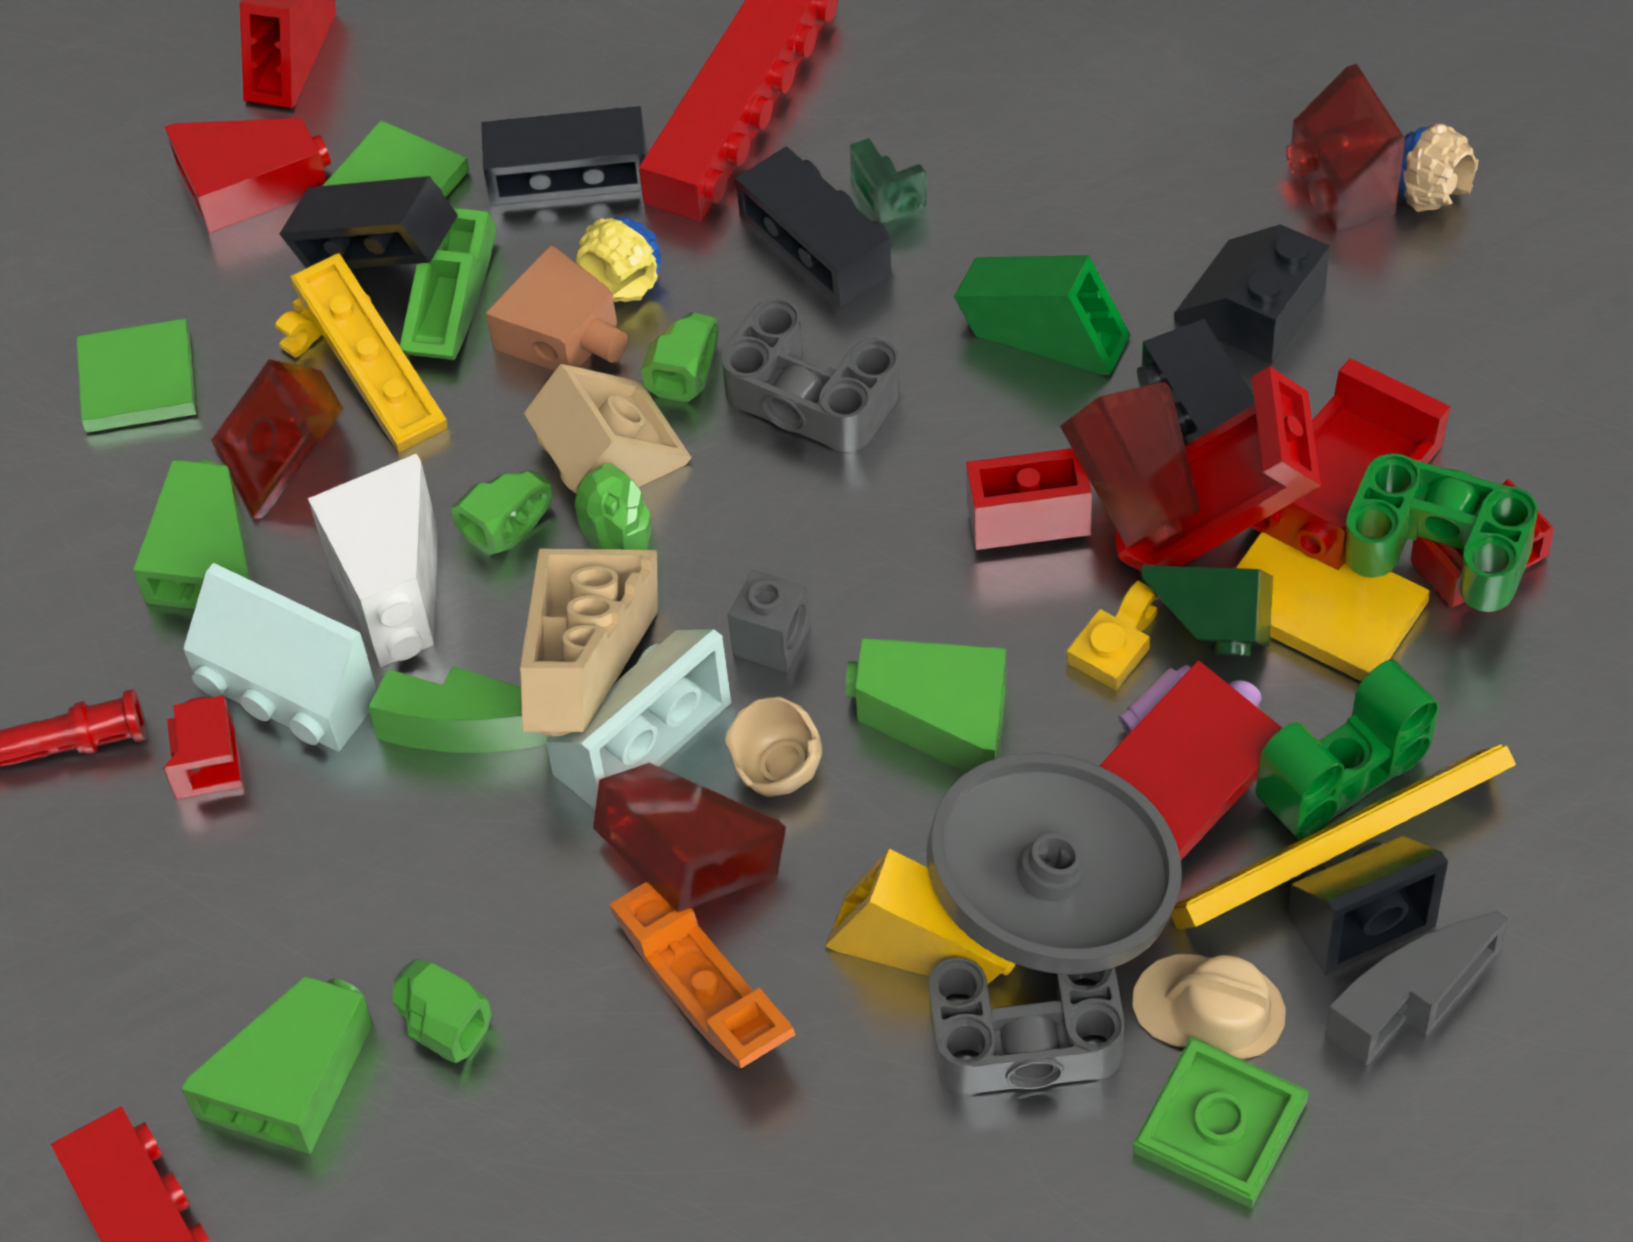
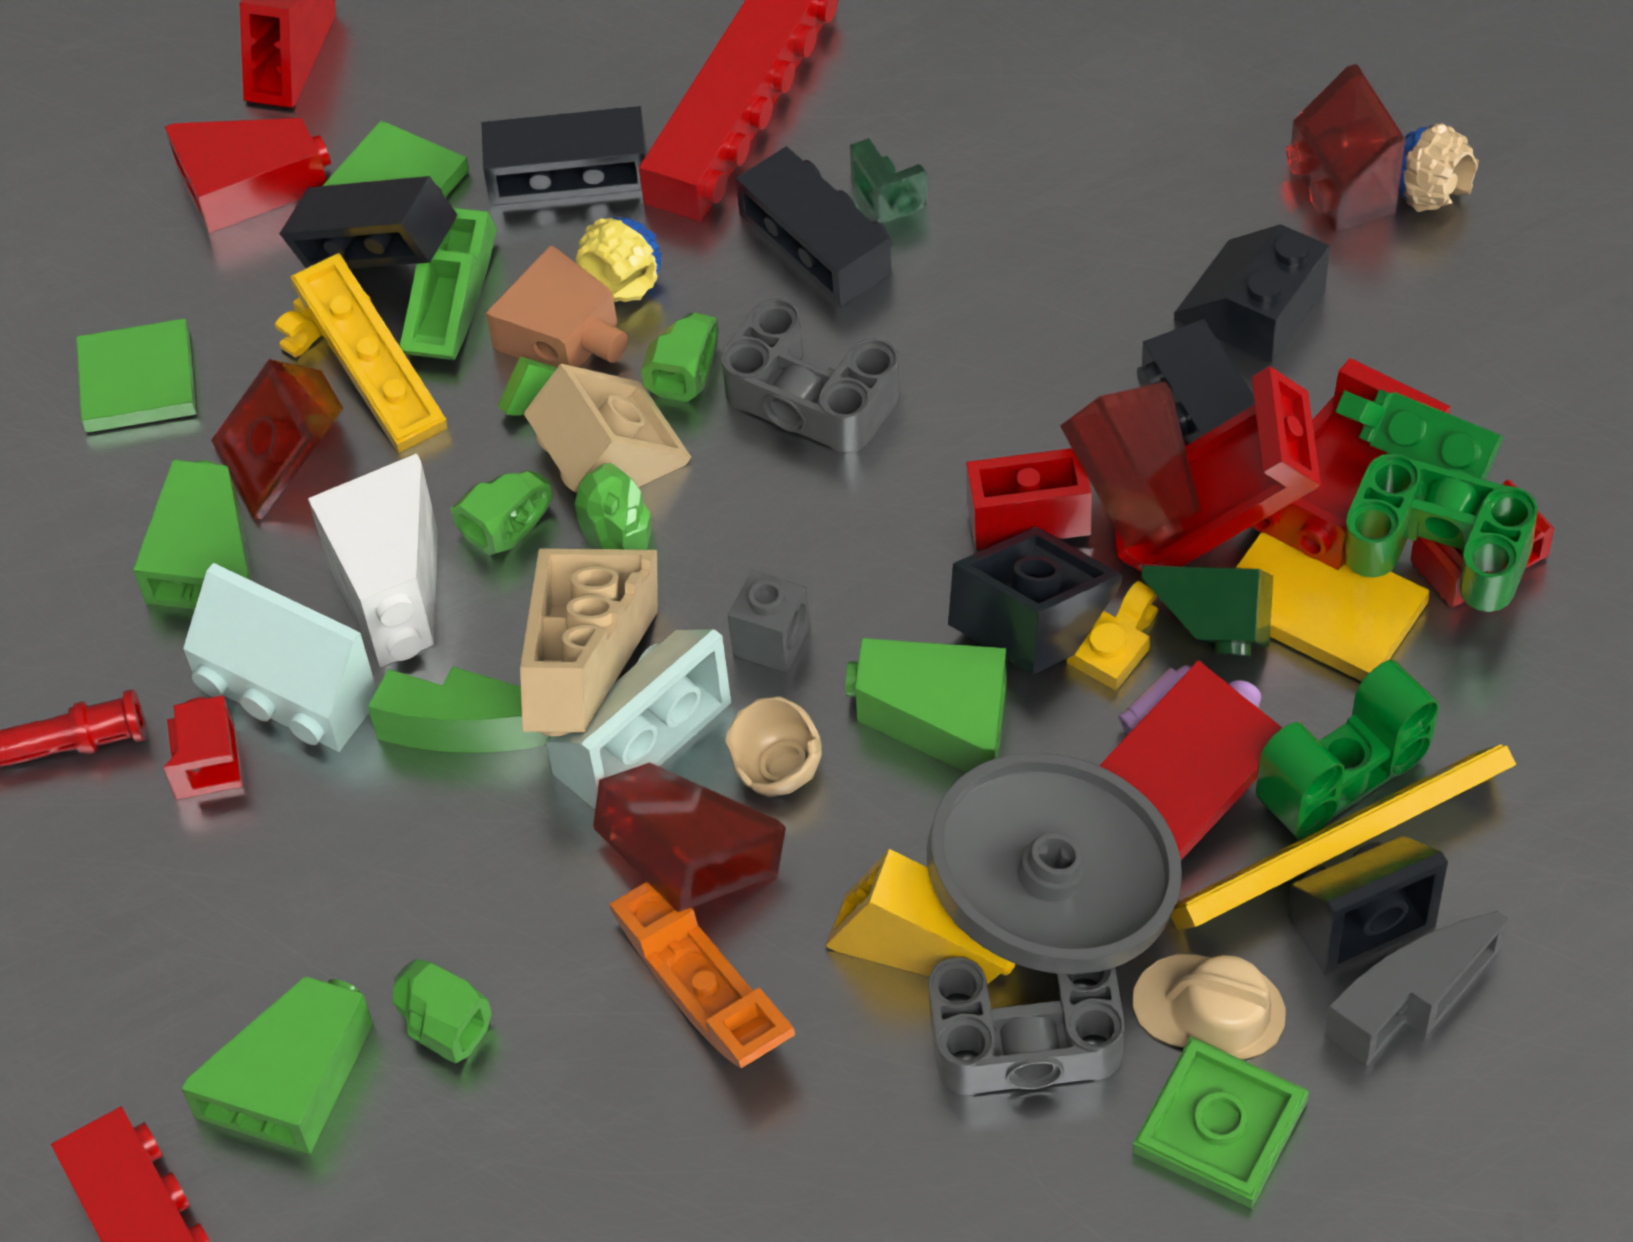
green slope [954,255,1131,375] -> none
none -> bright green tile [497,356,557,416]
none -> black slope [948,527,1122,675]
none -> green hinge [1335,389,1504,480]

